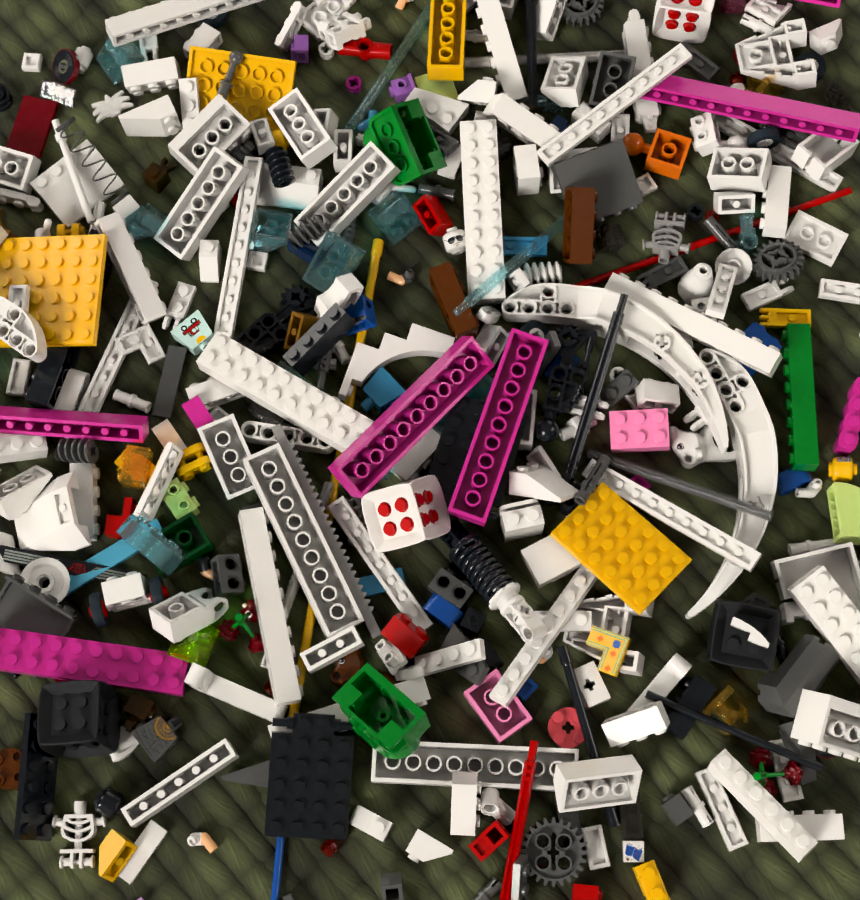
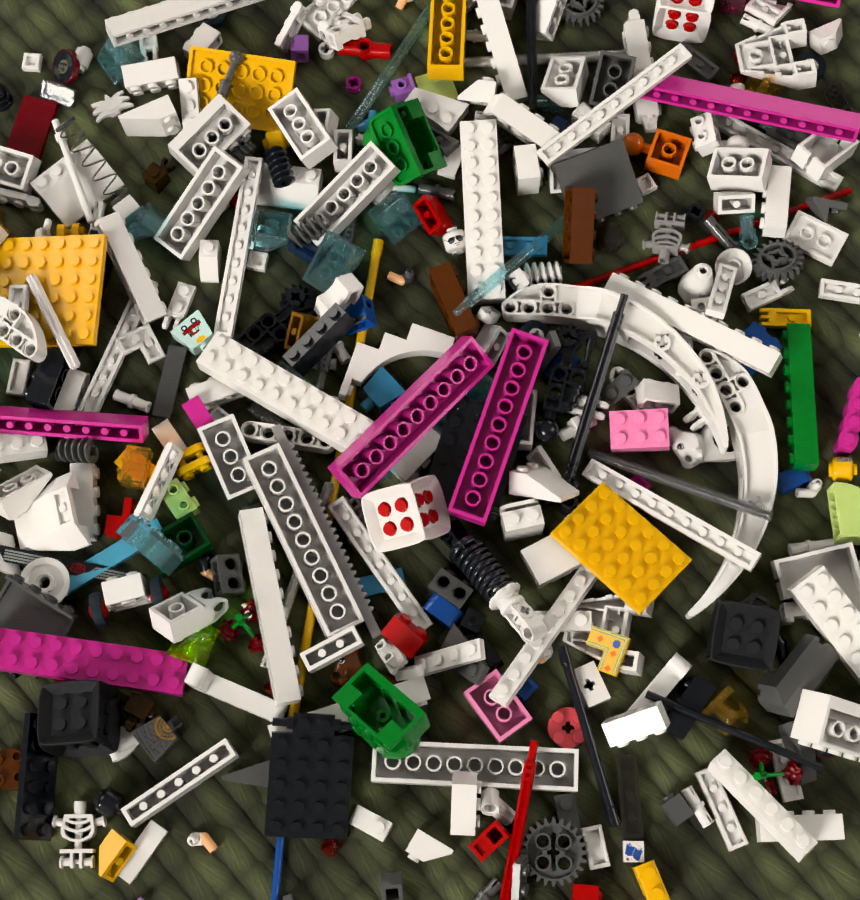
white slope [249,118,275,155] -> none
white slope [553,754,642,813] -> none
dark grey pin [574,454,611,505] -> none
white slope [730,617,769,648] -> none
black bush [747,127,781,149] -> none
none -> white axle [26,274,80,370]
none -> dark grey slope [806,196,848,222]

